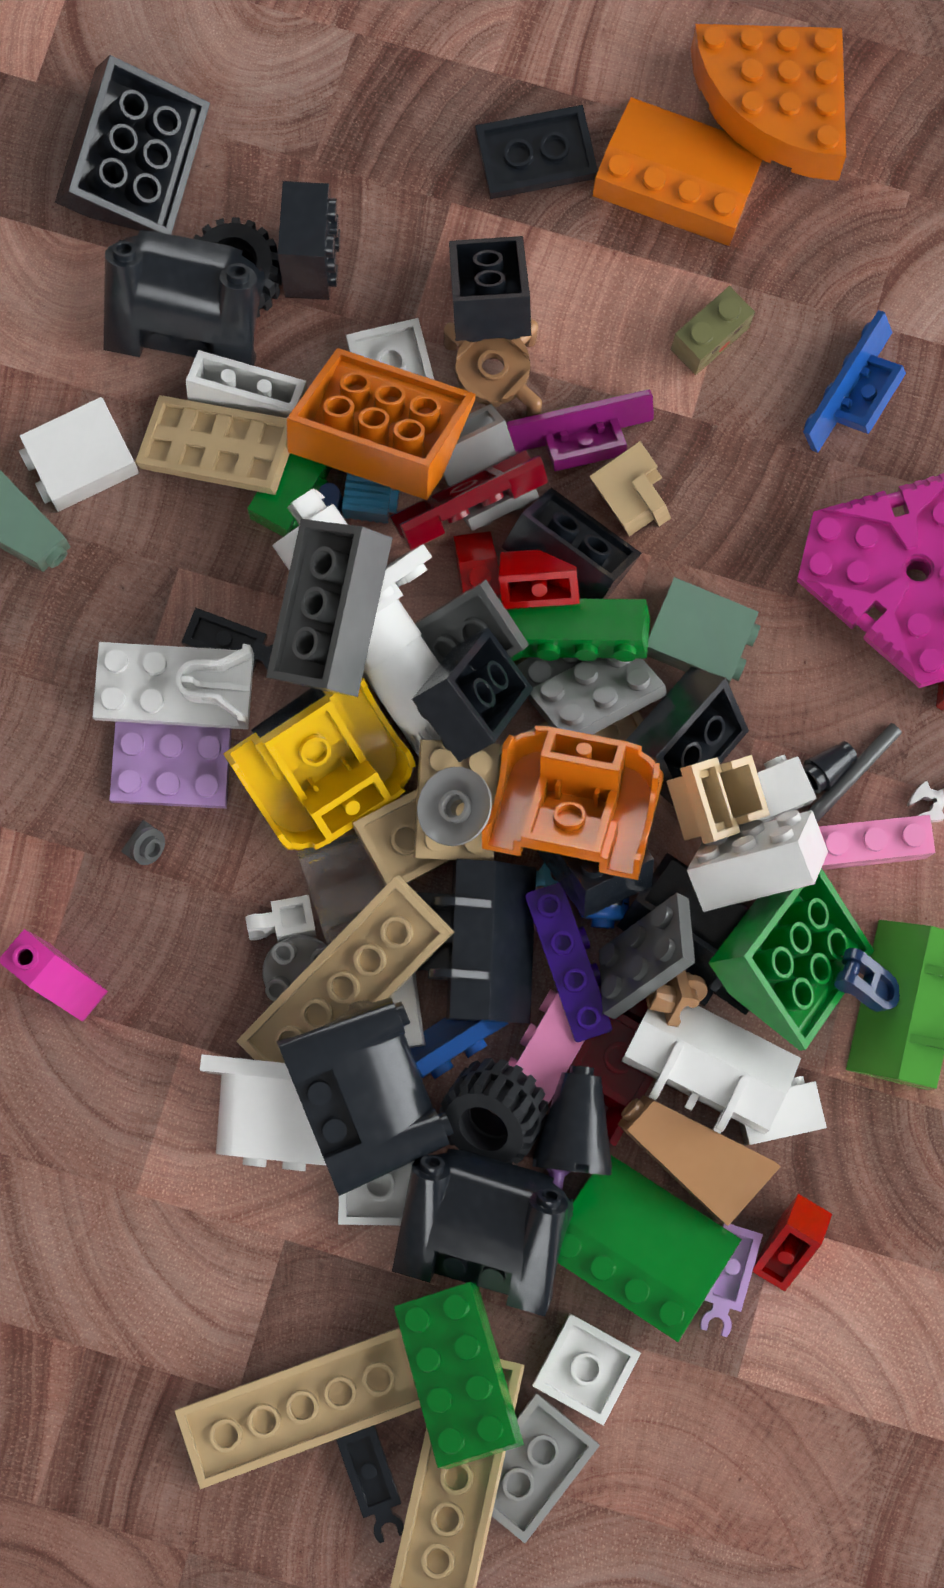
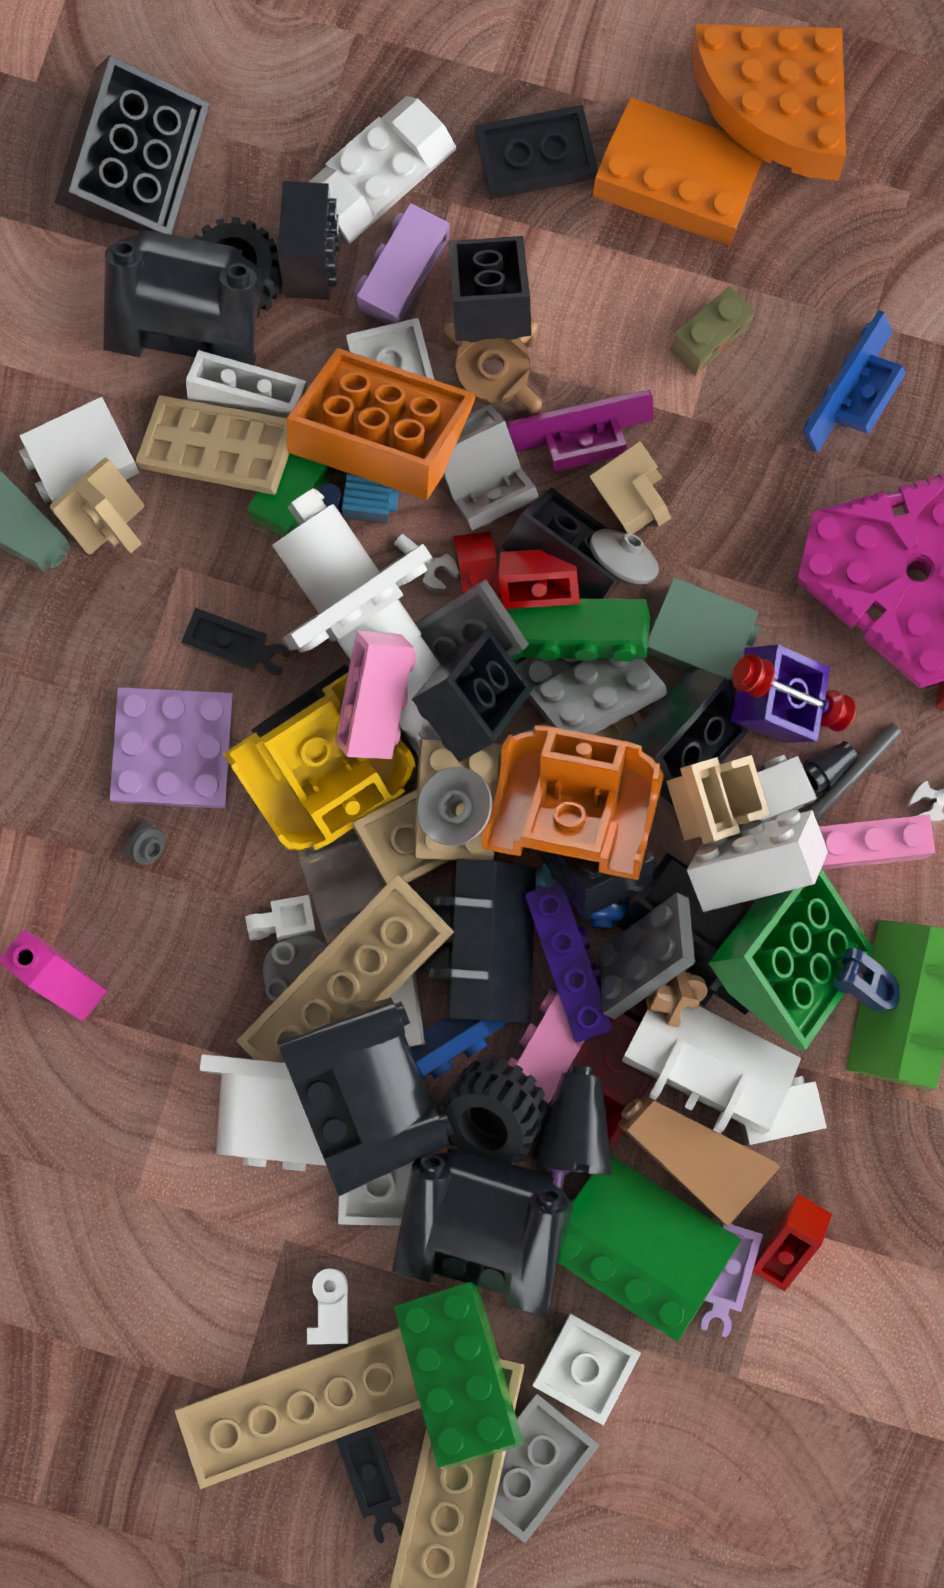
white plate [92,642,254,729] -> none
dark grey slope [266,519,393,697] -> none
dark red piece [390,450,548,550] -> none
none -> tan bracket [50,457,144,555]
none -> white leg [307,1268,349,1345]
none -> white piece [309,96,456,244]
none -> bright pink brick [335,630,416,759]
none -> lavender brick [354,203,450,325]
none -> white bar [394,534,459,593]
none -> light grey dish [590,529,659,584]
none -> dark purple brick [731,644,856,743]

